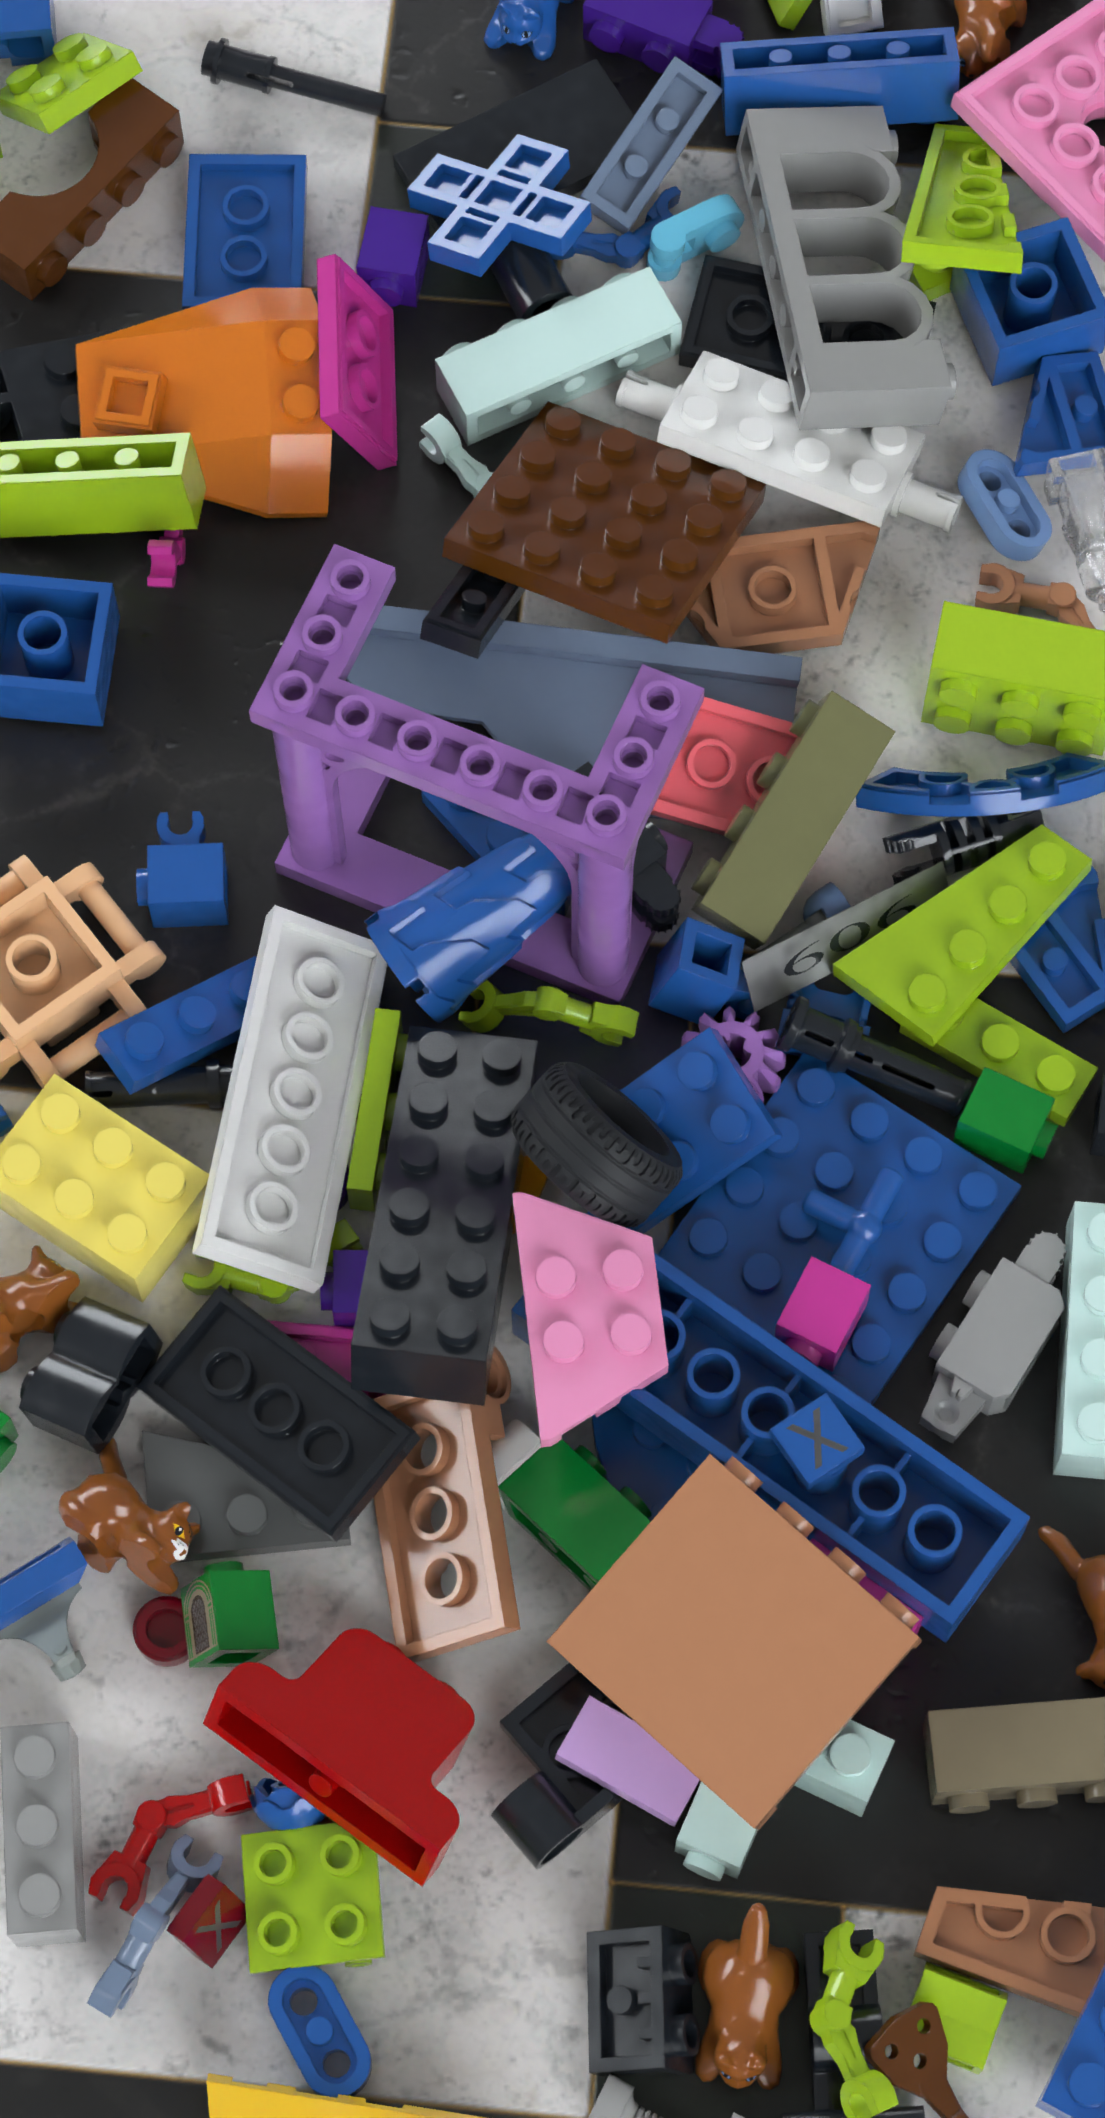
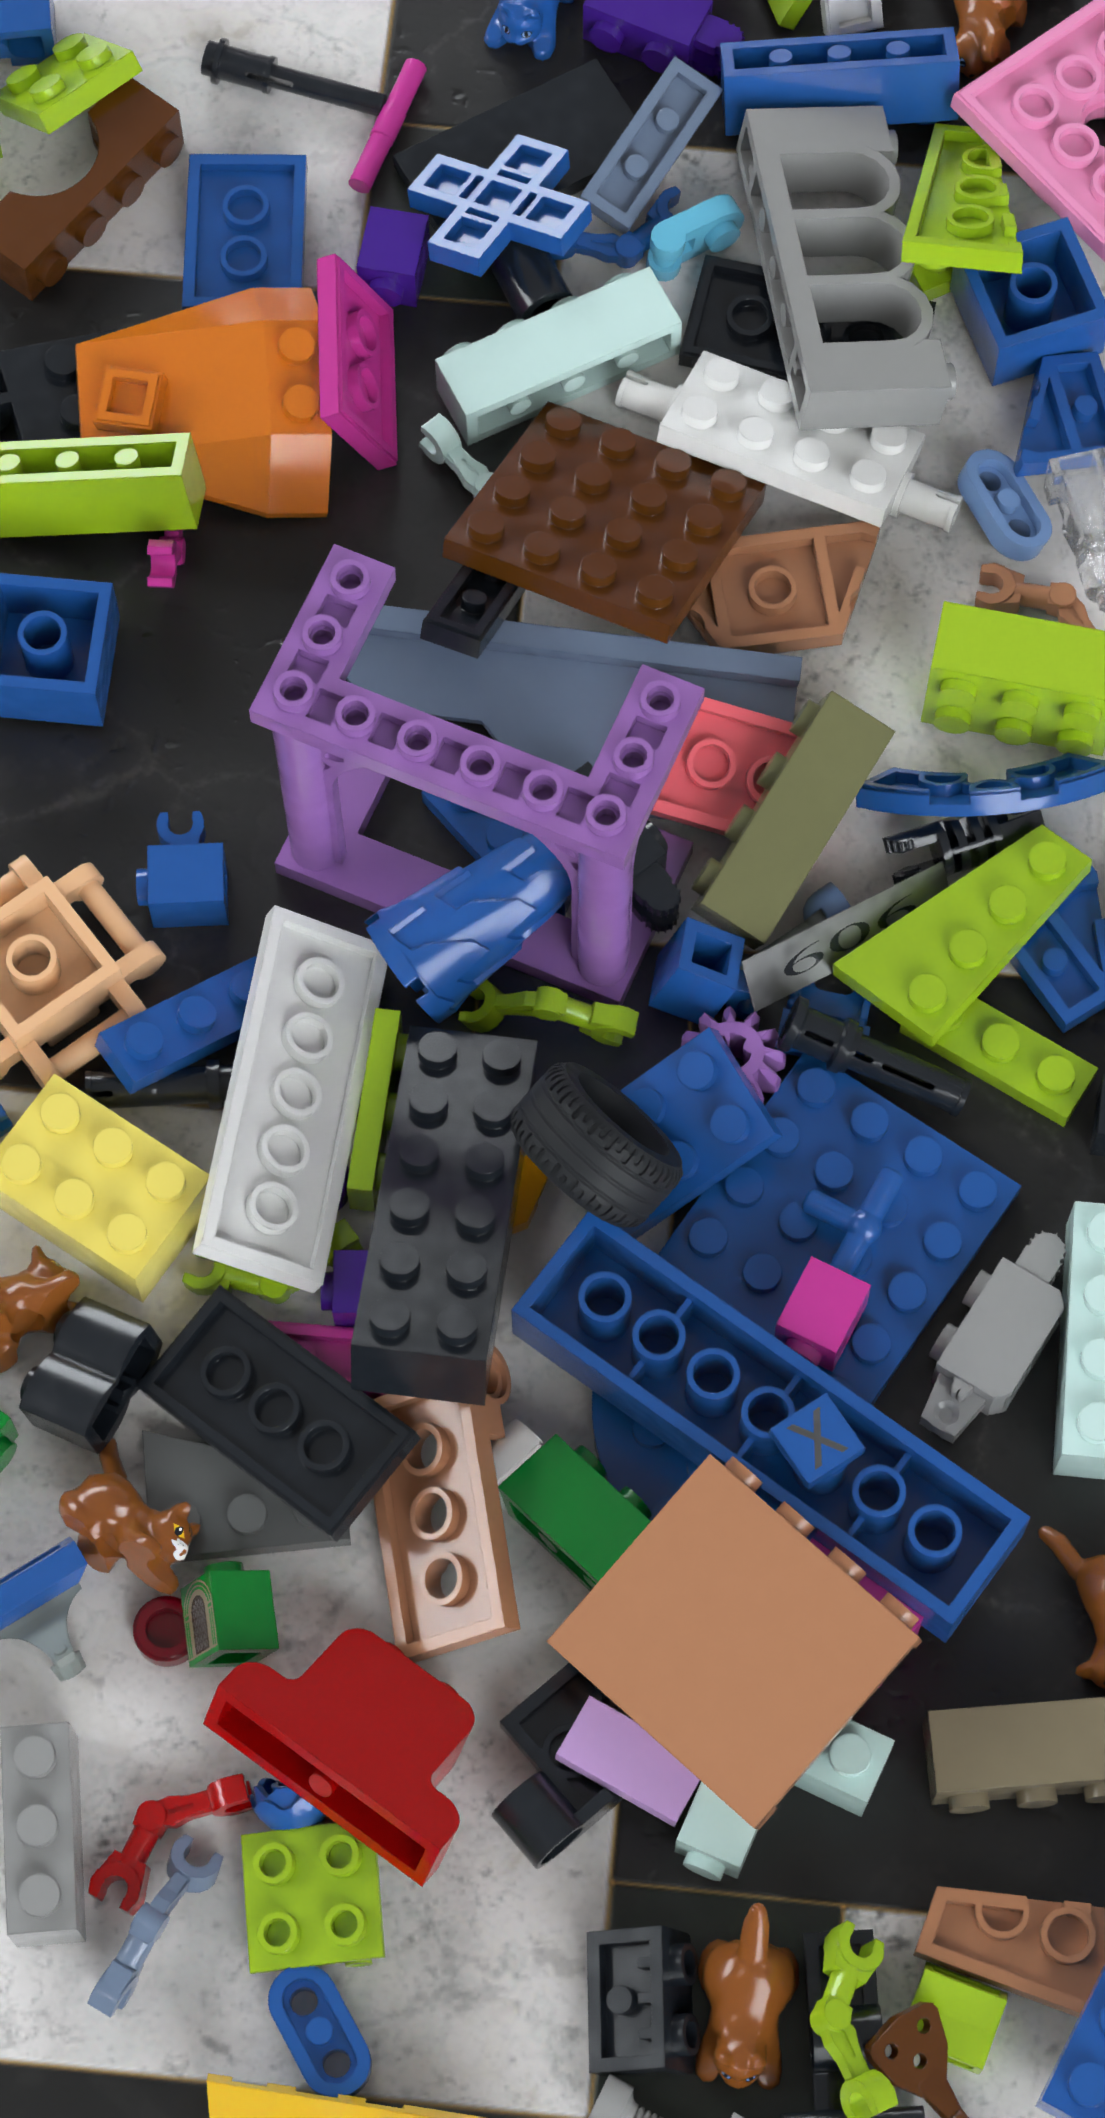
dark red tile [166,1874,246,1969] -> none
bright pink wing [512,1192,669,1447] -> none
green brick [953,1067,1059,1174] -> none
none -> dark pink piece [348,58,427,193]

